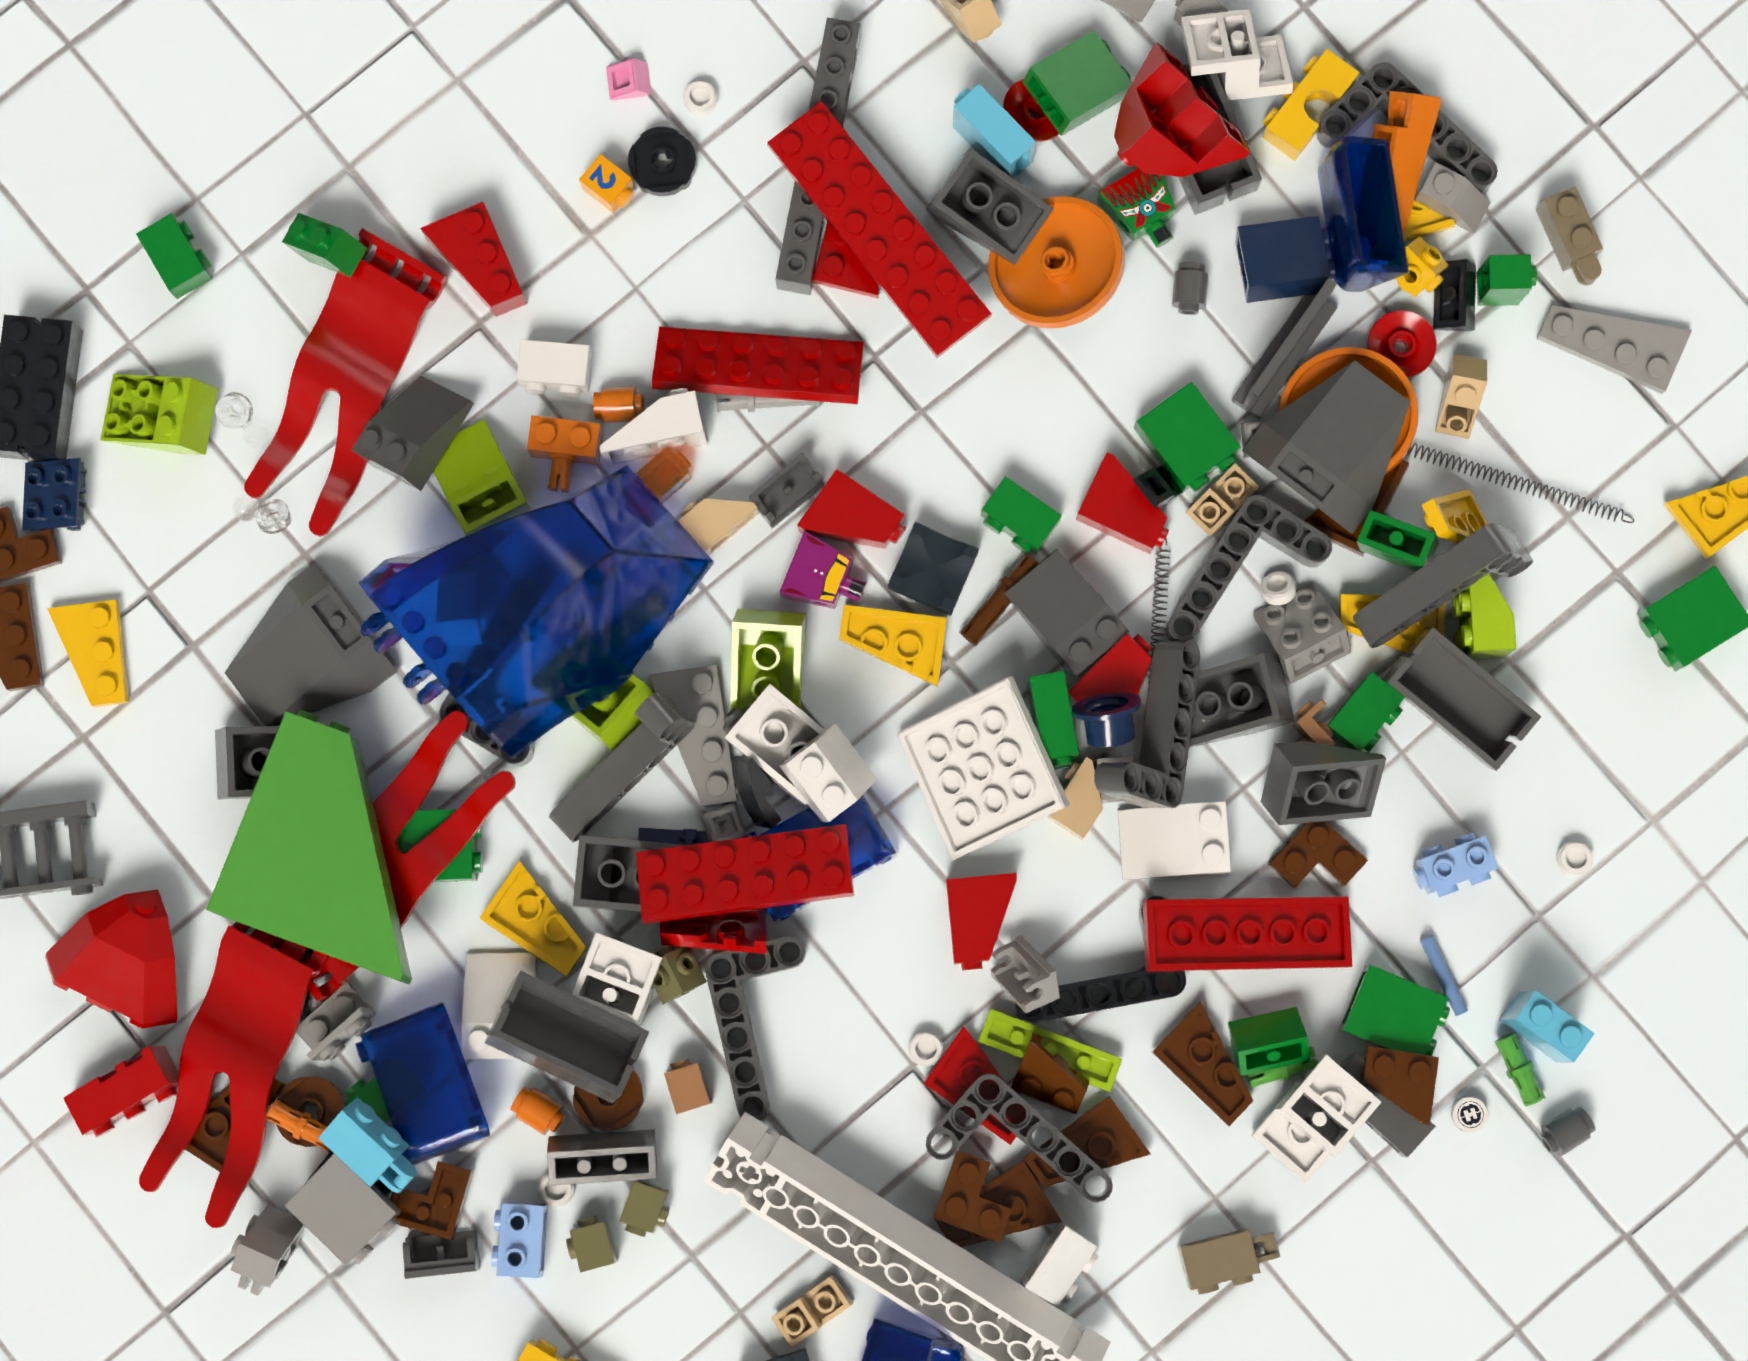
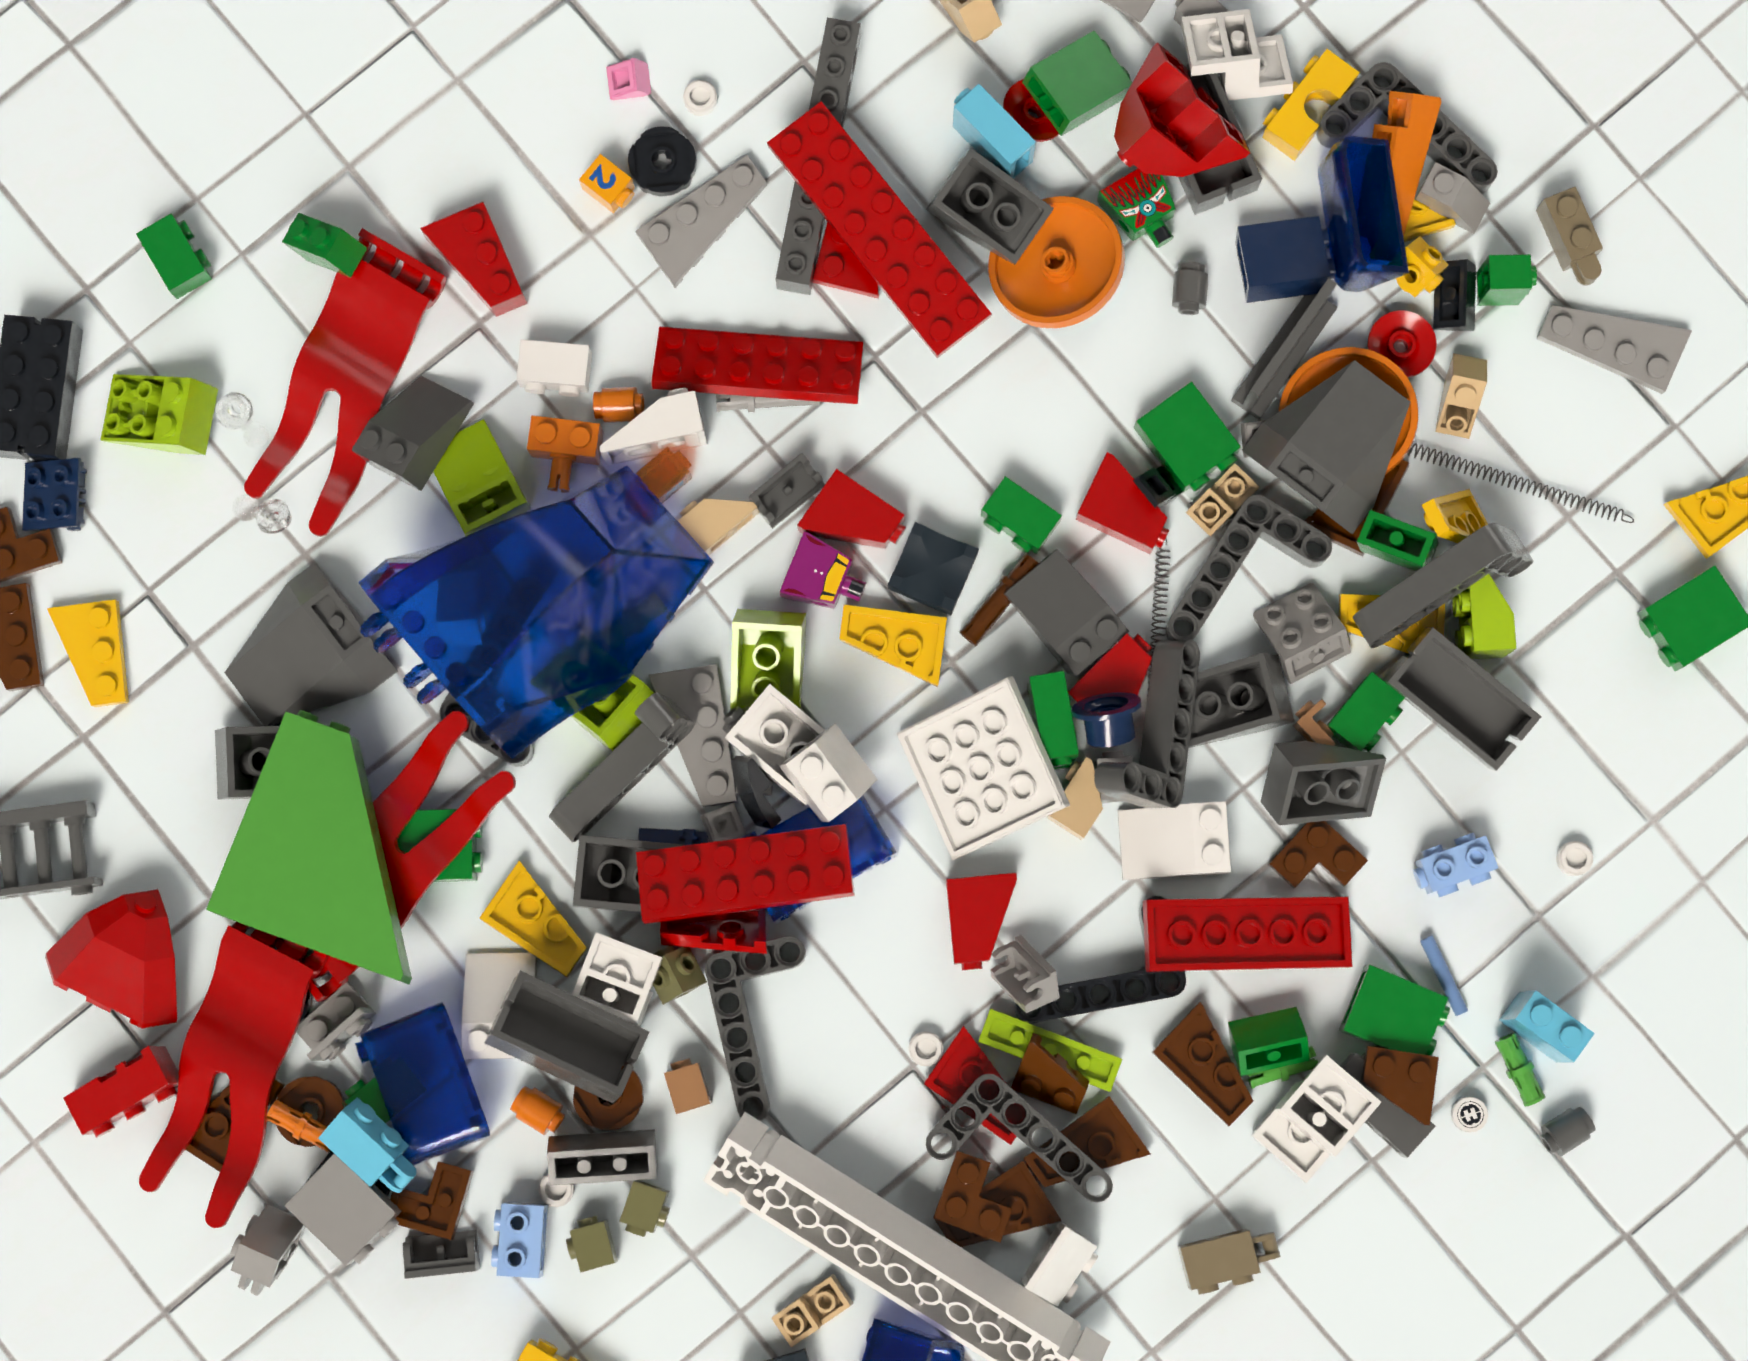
white tile [1260,571,1297,606] -> none
none -> light grey wing [635,155,767,288]

